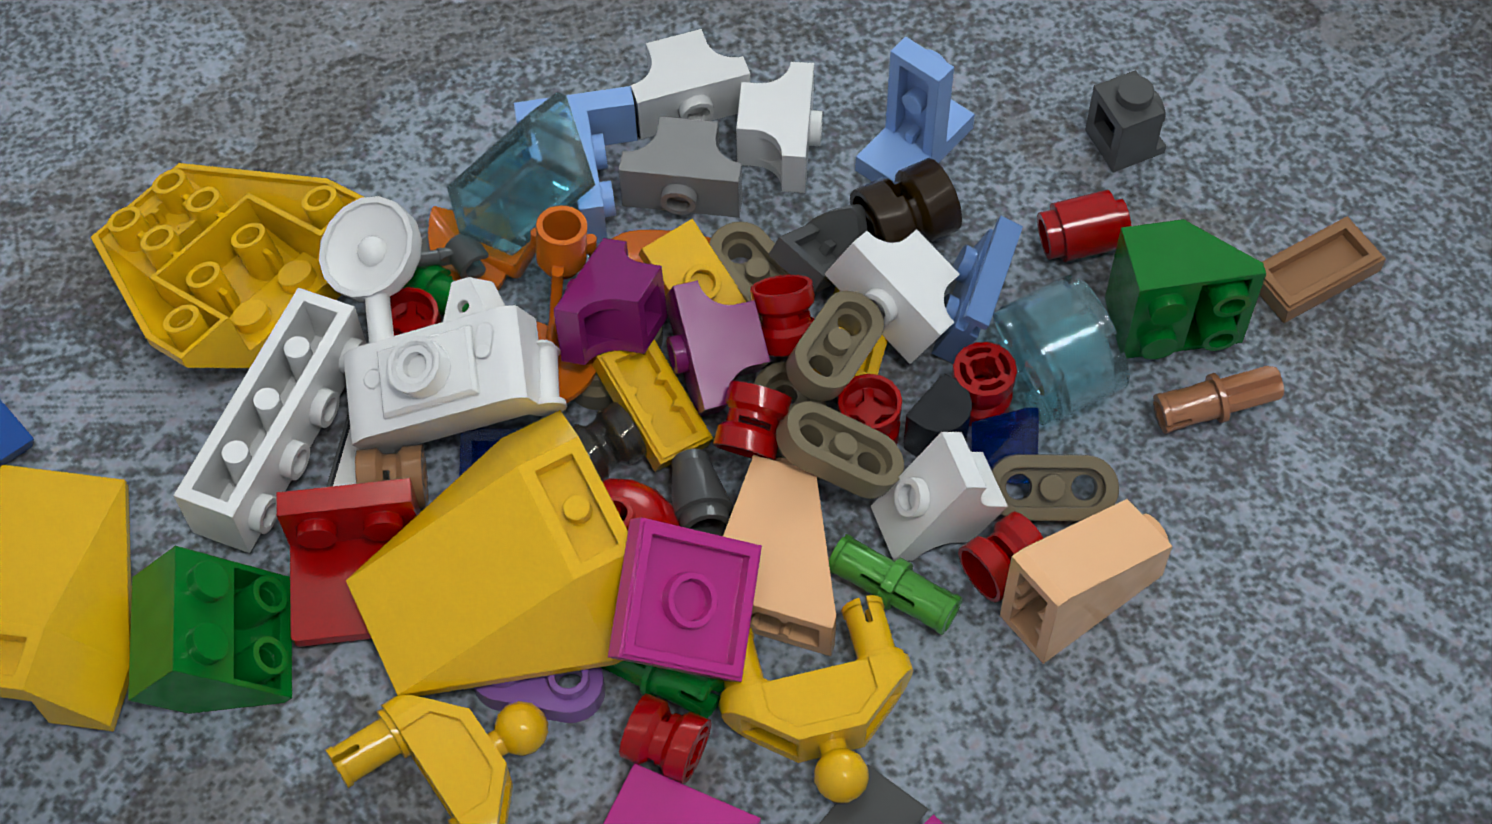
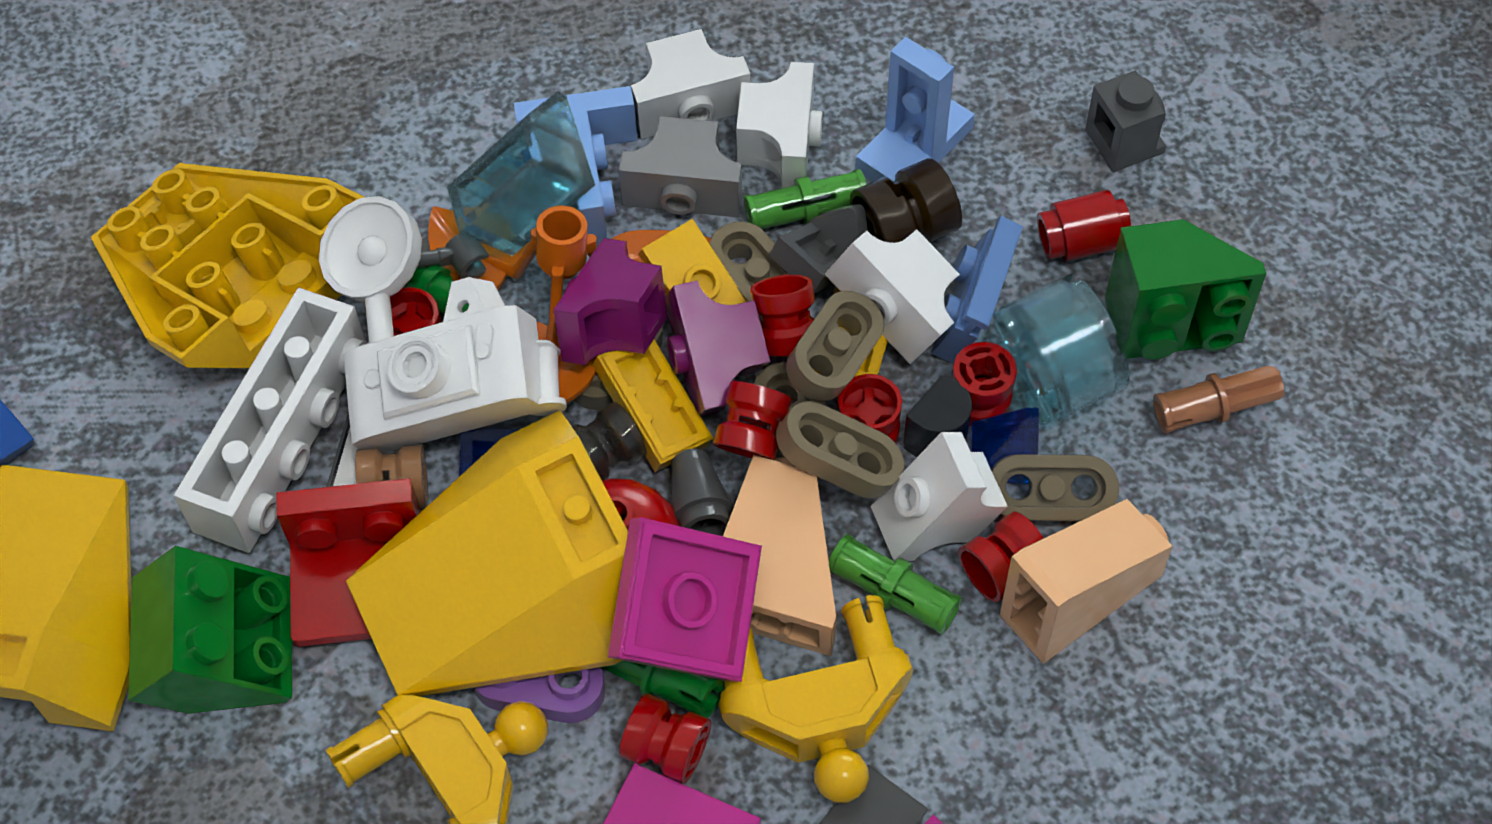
medium nougat tile [1259,216,1386,323] -> none
none -> bright green pin [744,169,866,229]

